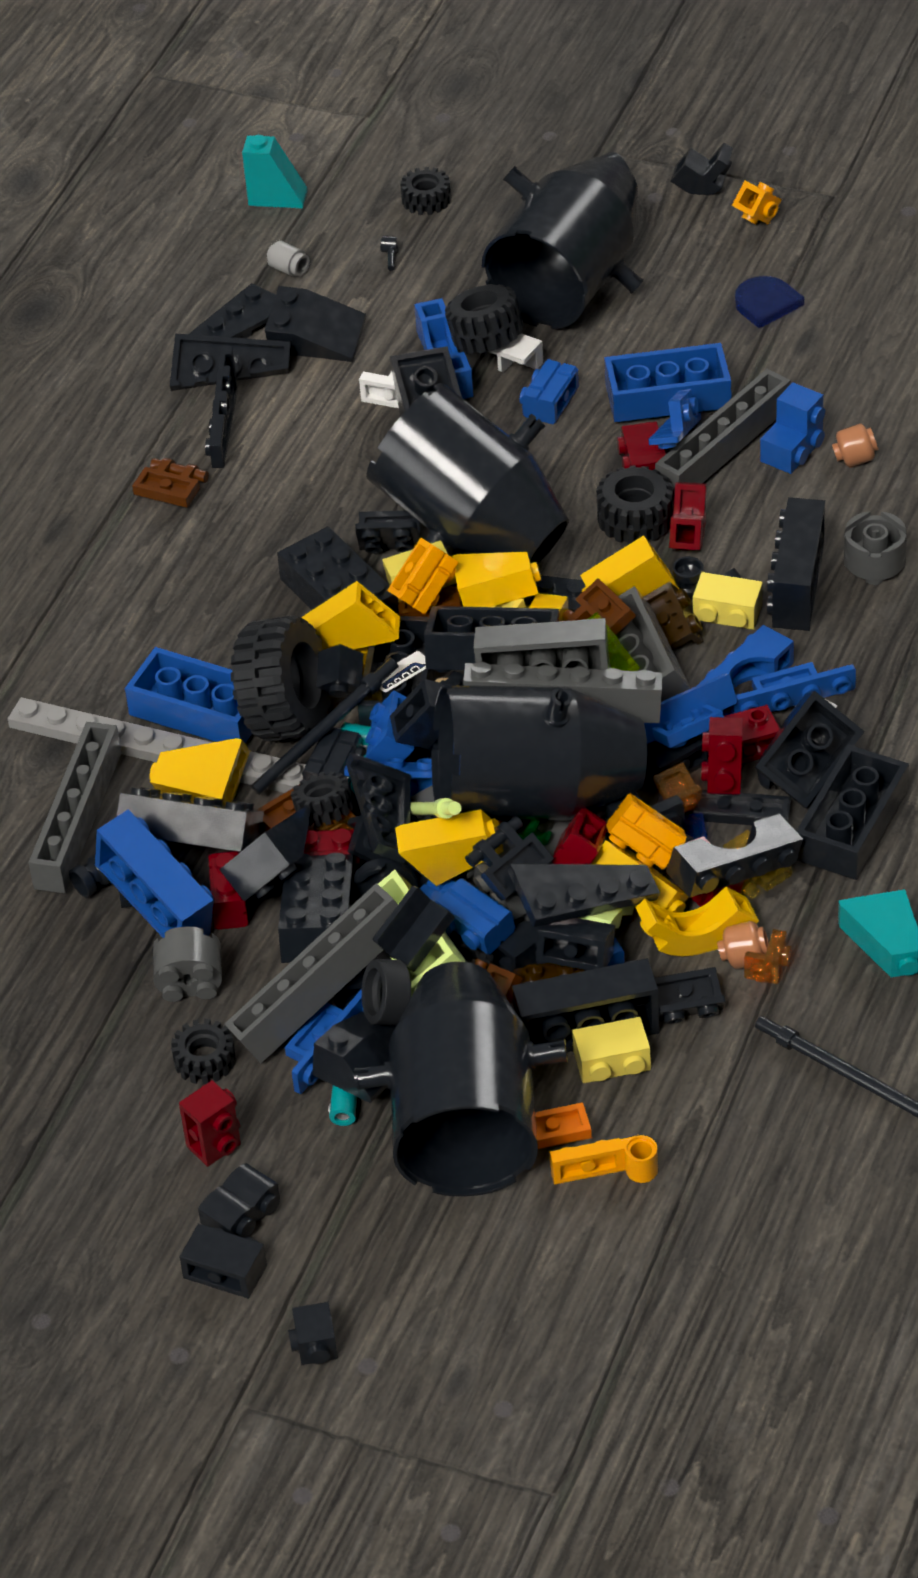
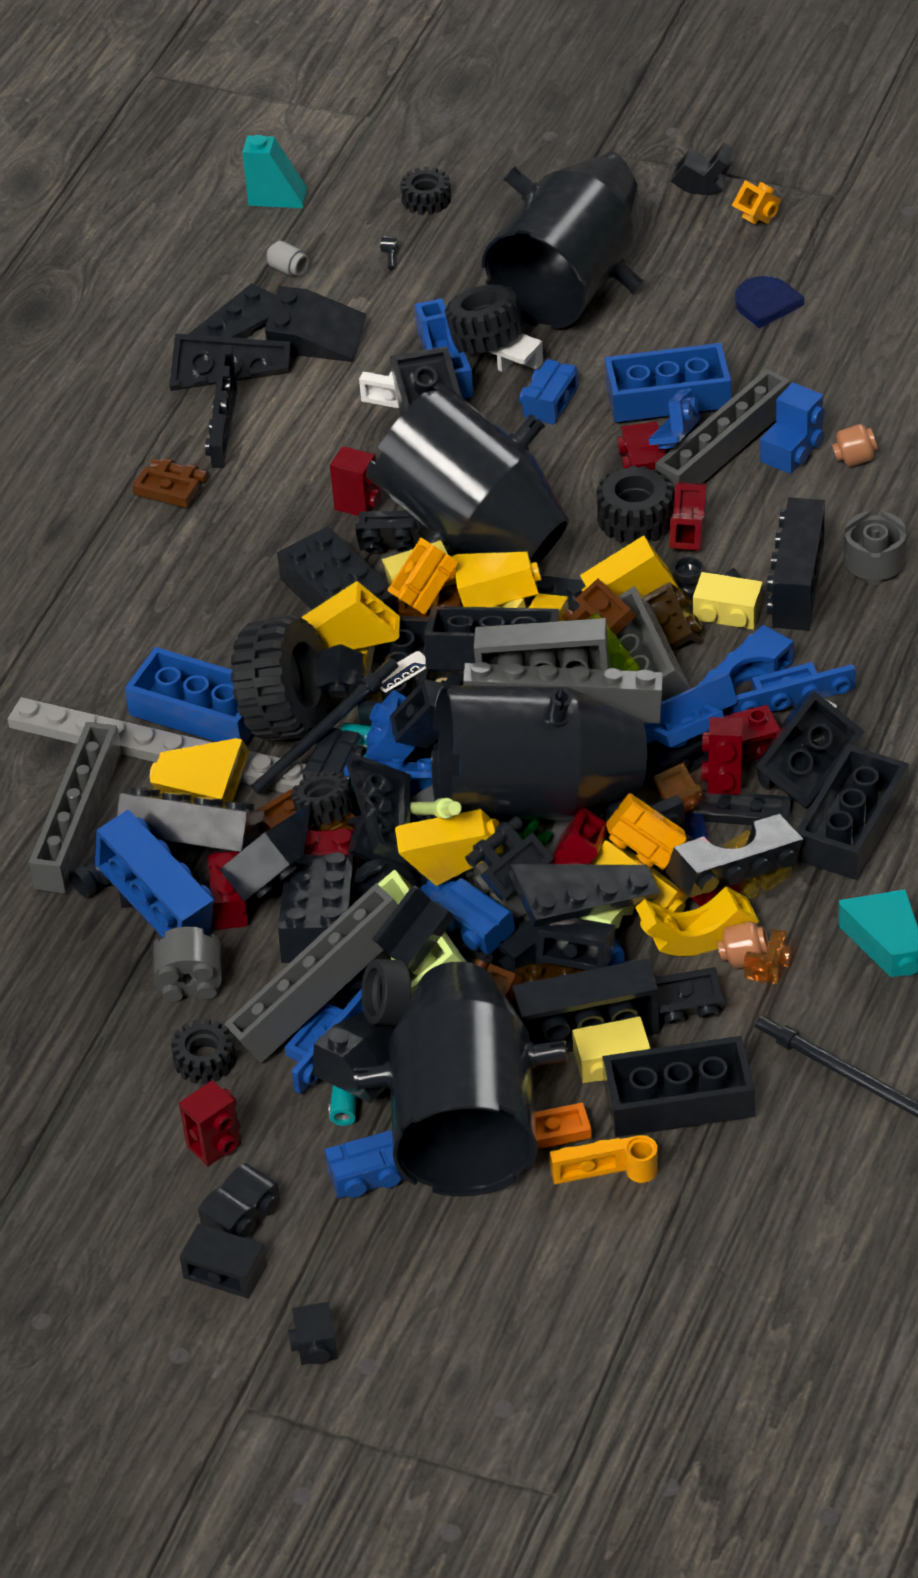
none -> blue brick [324,1130,405,1199]
none -> dark red brick [329,446,382,516]
none -> black brick [602,1036,755,1137]

